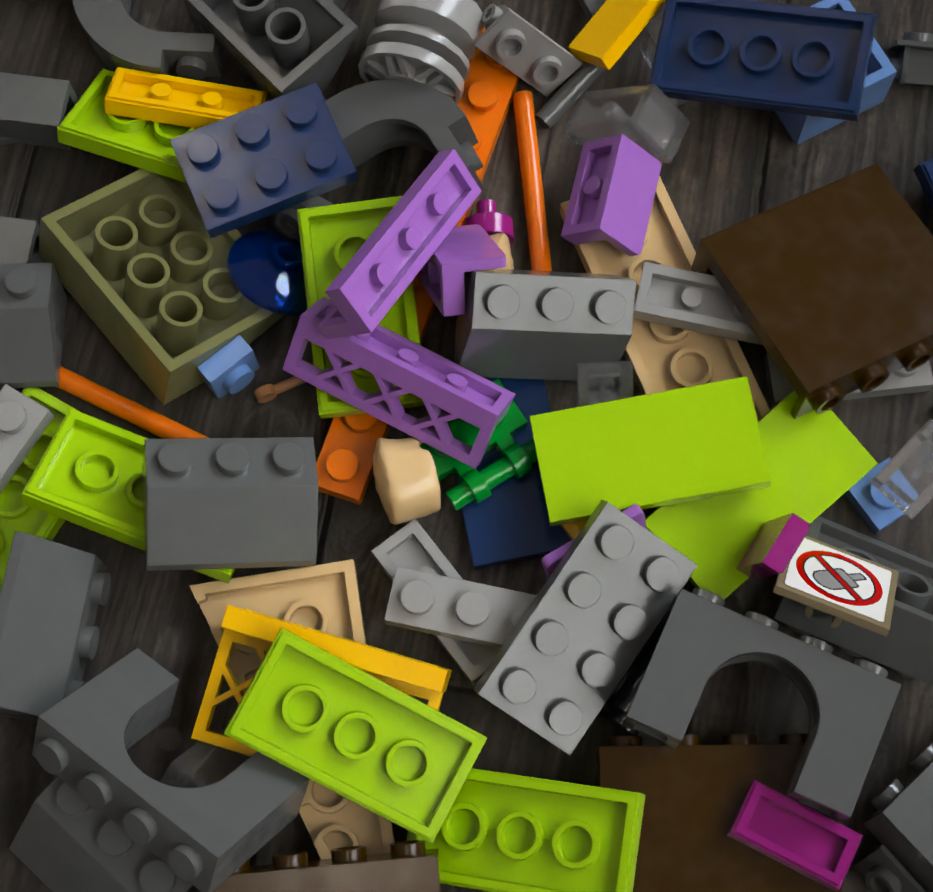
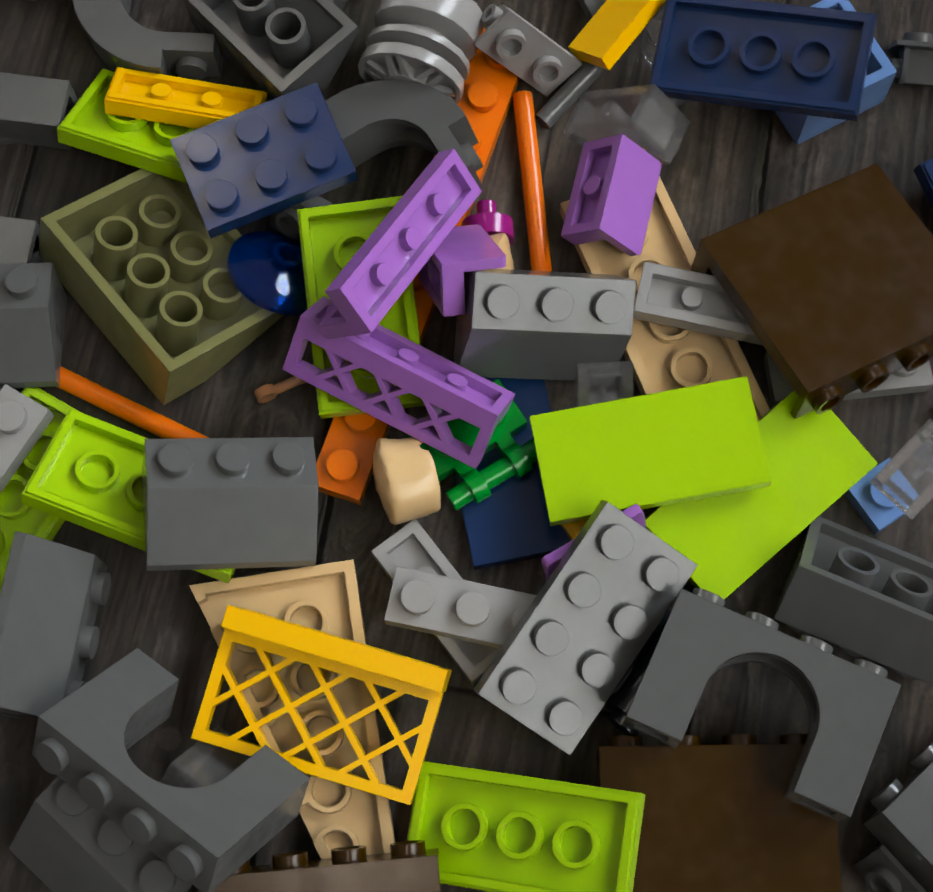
medium blue plate [197,335,260,400] -> none
lime tile [224,627,487,843] -> none
magenta tile [727,780,863,891] -> none
tile [736,513,810,579] -> none
piece [773,536,899,637] -> none

